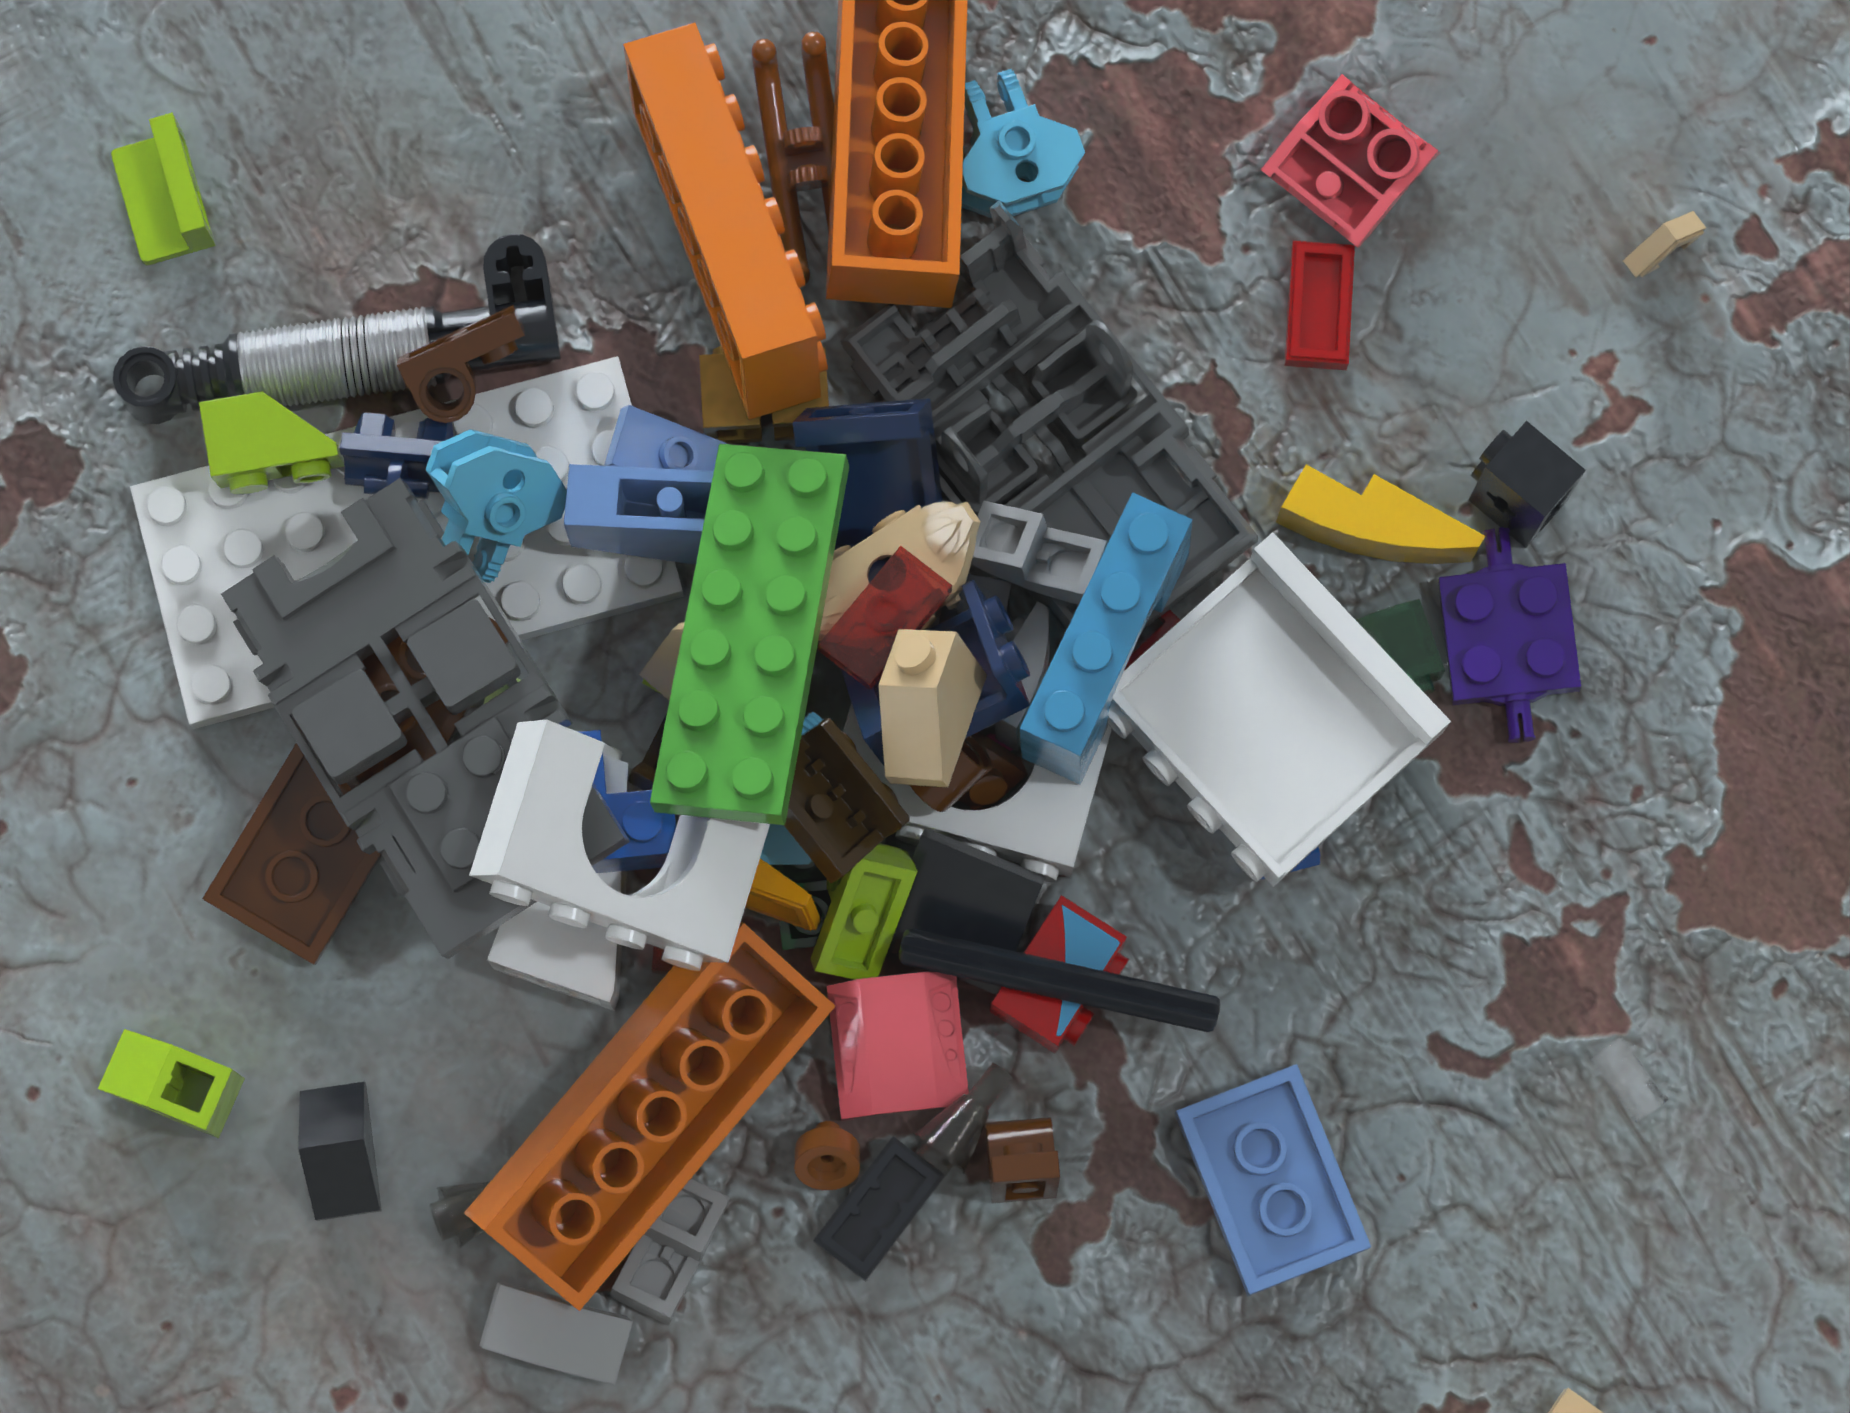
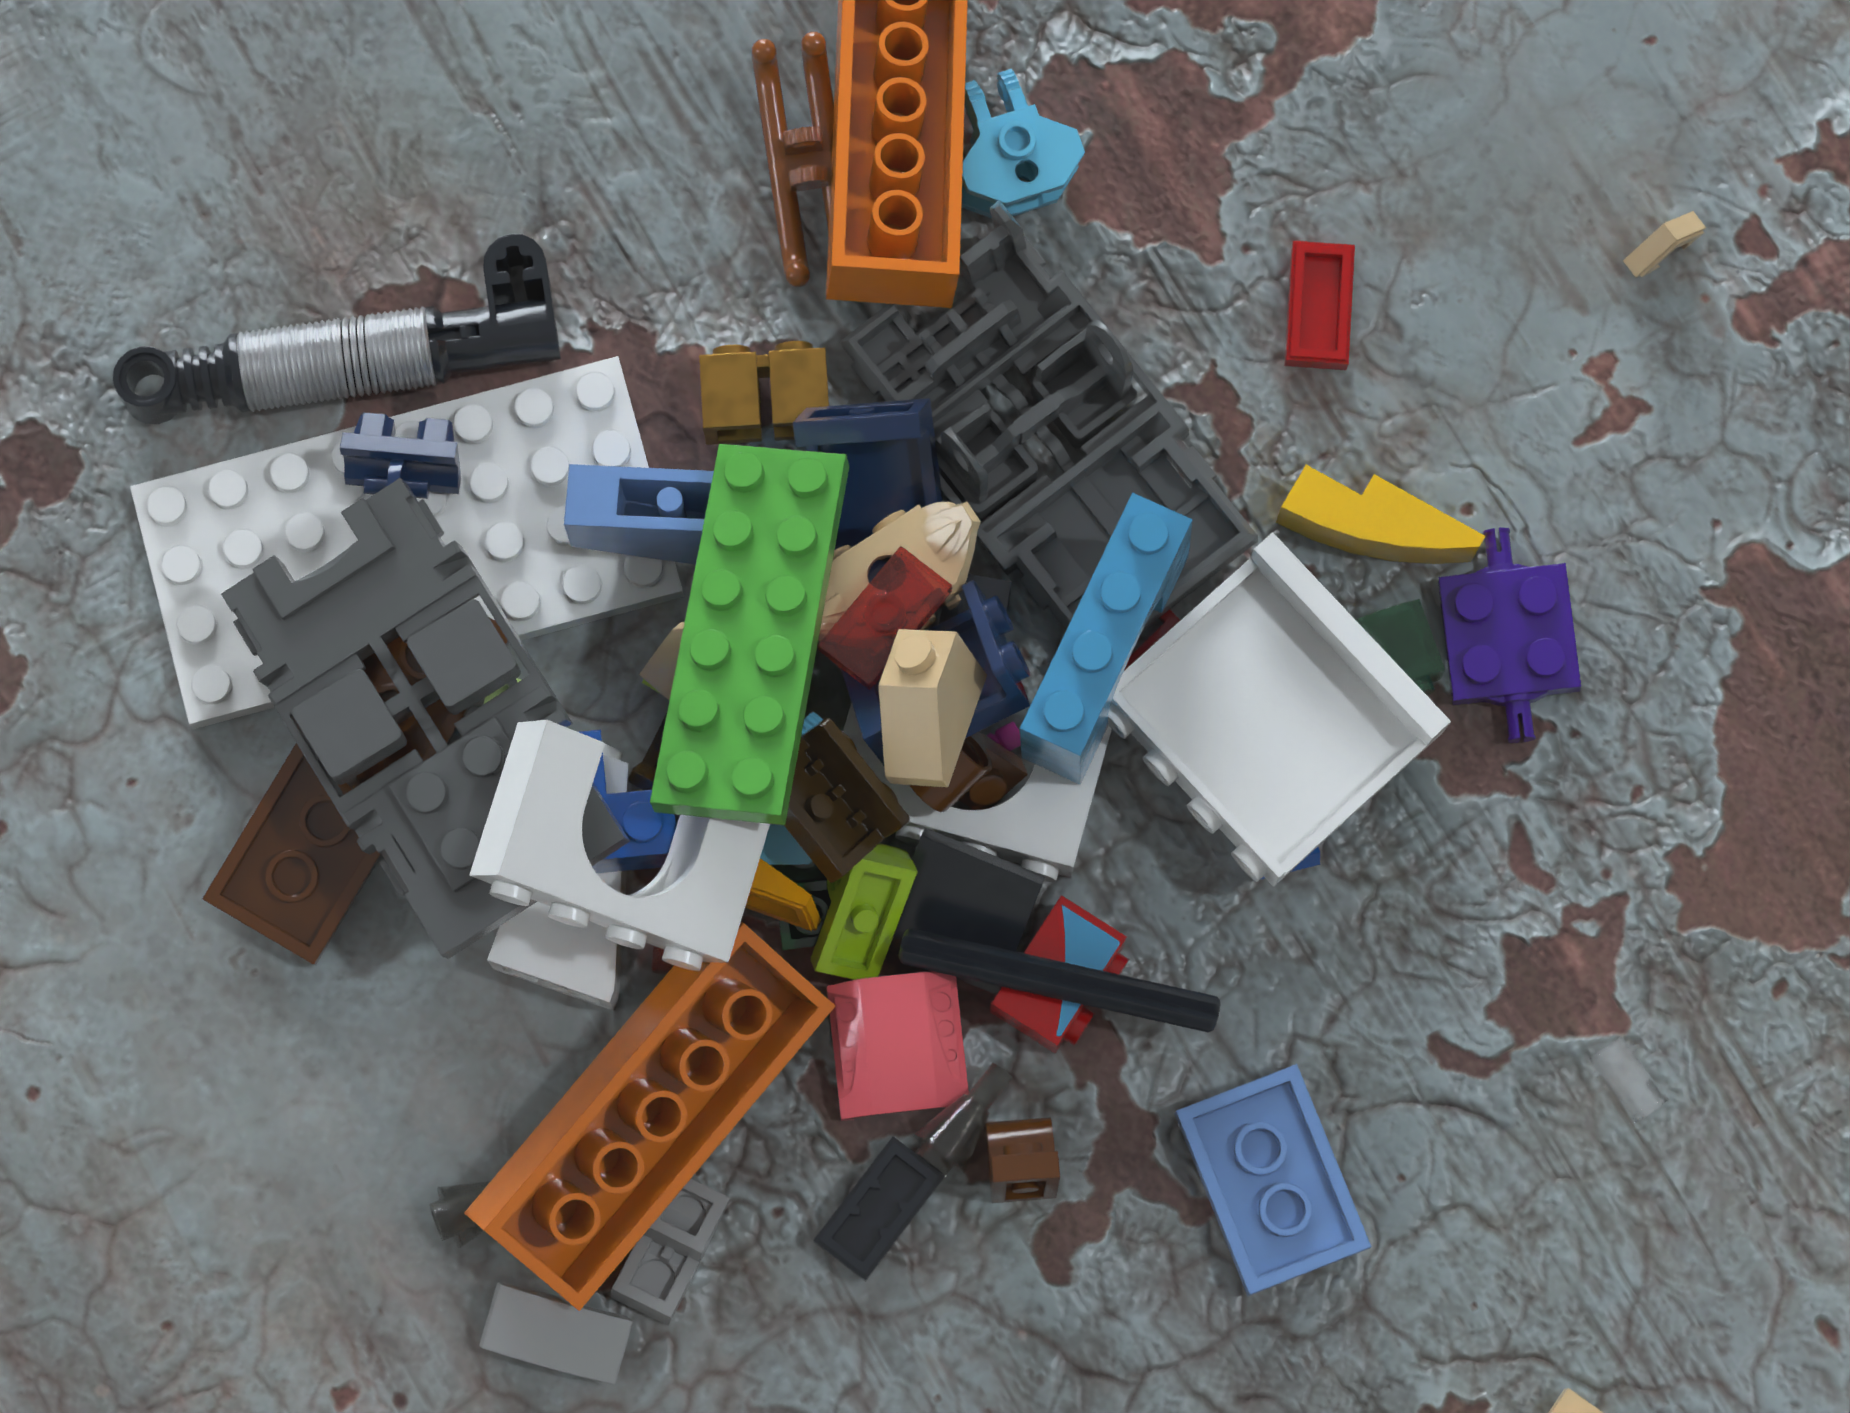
lime slope [98,1029,245,1139] -> none
lime panel [111,112,216,265] -> none
lime slope [199,391,344,494] -> none
black slope [298,1082,382,1221] -> none
reddish brown plate [397,305,525,423] -> none
medium azure hinge [425,429,567,583] -> none
medium blue plate [604,405,731,471] -> none
orange brick [623,22,828,420] -> none
dark orange tile [794,1121,860,1190] -> none
light grey slope [971,501,1108,605] -> none
light grey slope [995,601,1050,751] -> none
coral slope [1261,74,1440,248] -> none
black brick [1468,421,1586,548] -> none

